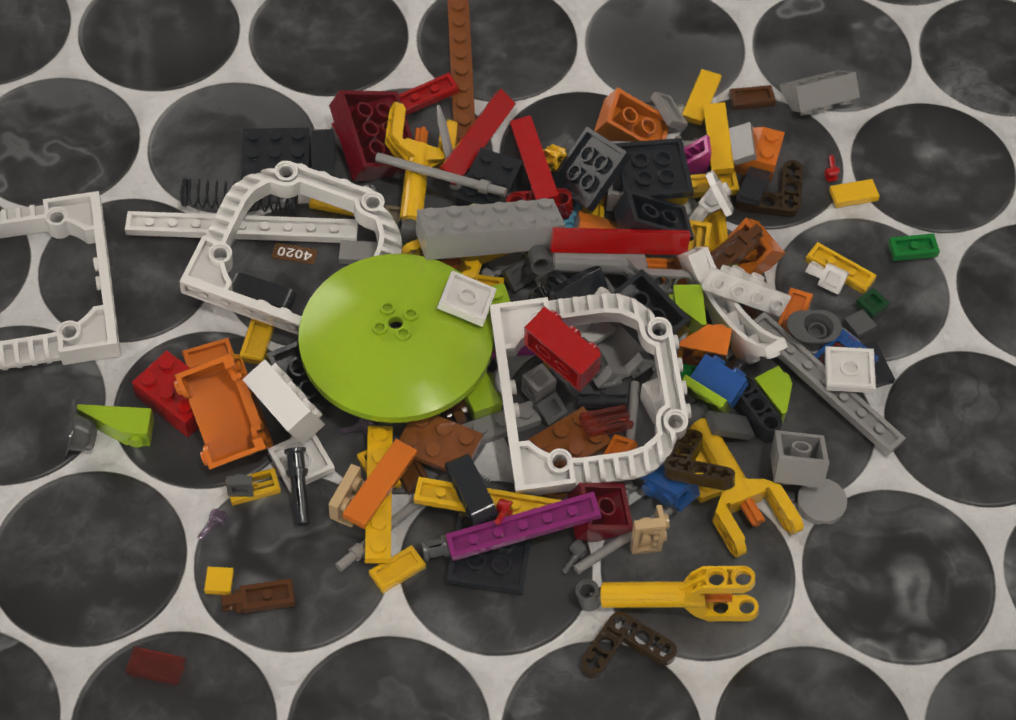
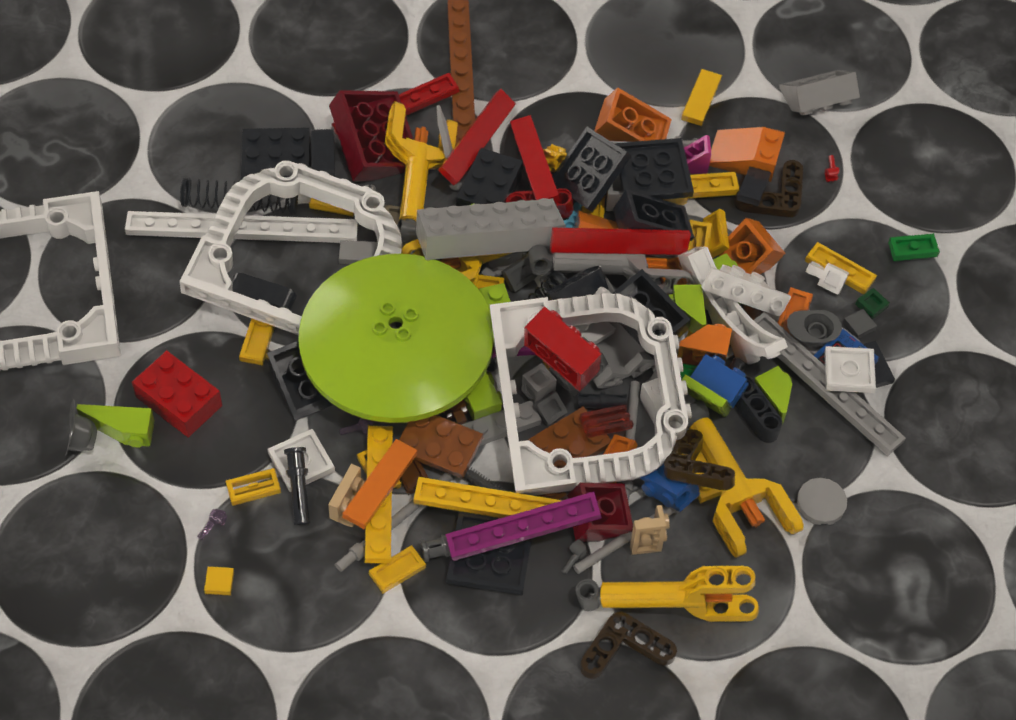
clear red tile [126,646,186,685] -> none
orange windscreen [174,354,273,469] -> none
orange tile [182,338,234,368] -> none
reddish brown hinge [221,579,295,614] -> none
dark grey plate [226,474,254,497] -> none
white brick [242,360,325,444] -> none
clear orange sticker [271,243,318,265] -> none
light grey bar [375,153,507,197] -> none
white plate [437,271,497,327] -> none
black beam [444,454,498,526] -> none
red hand [495,498,513,525] -> none
light grey tile [650,92,688,131] -> none
white piece [688,170,734,222] -> none
yellow tile [703,102,734,175] -> none
dark grey tile [705,410,755,440] -> none
reddish brown hinge [710,224,763,270] -> none
reddish brown tile [729,85,776,110] -> none
light grey tile [729,122,757,165] -> none
light grey brick [770,430,829,488] -> none
yellow tile [829,179,880,208] -> none

